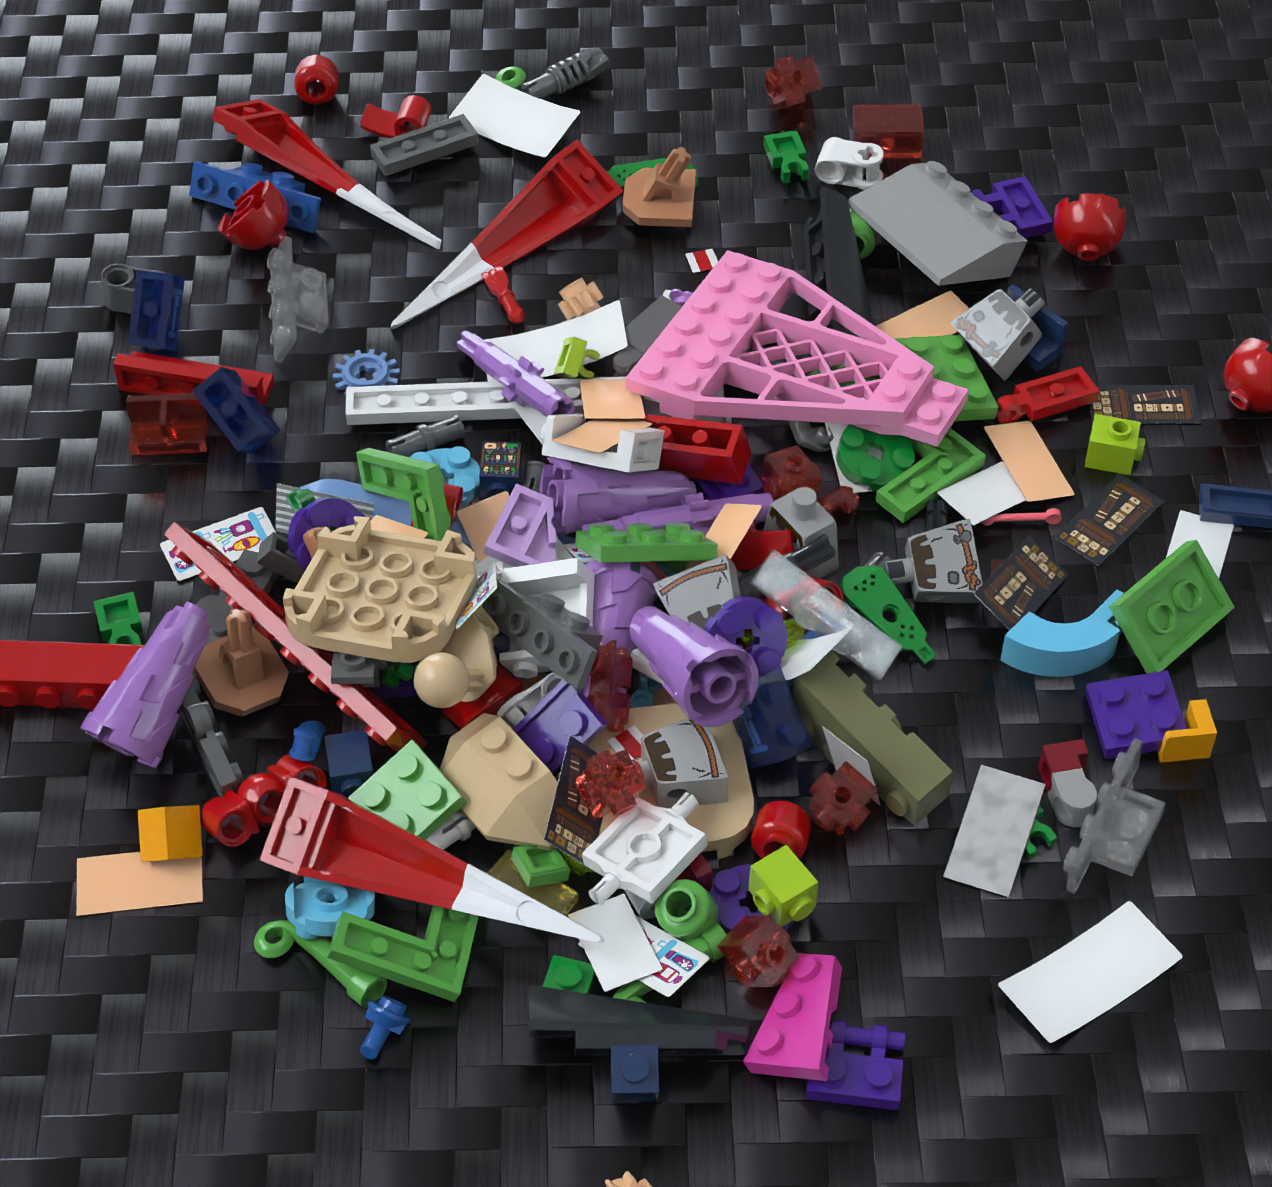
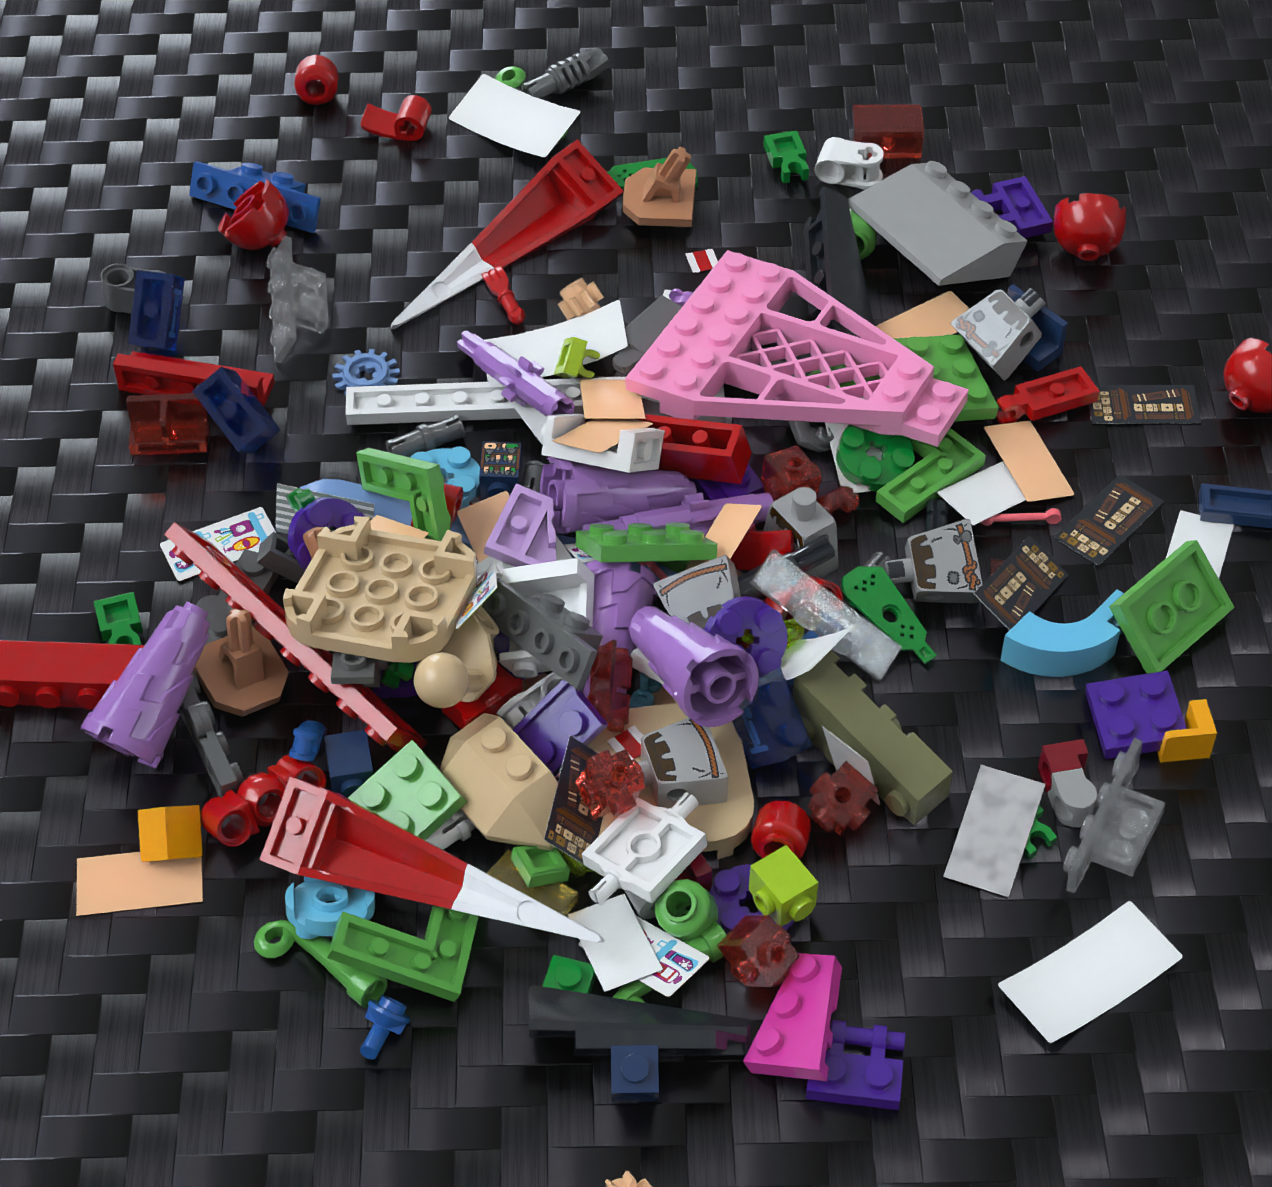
red plate [212,99,441,250] -> none
dark grey plate [370,114,479,176] -> none
clear red brick [764,55,822,107] -> none
lime brick [1084,414,1145,475] -> none

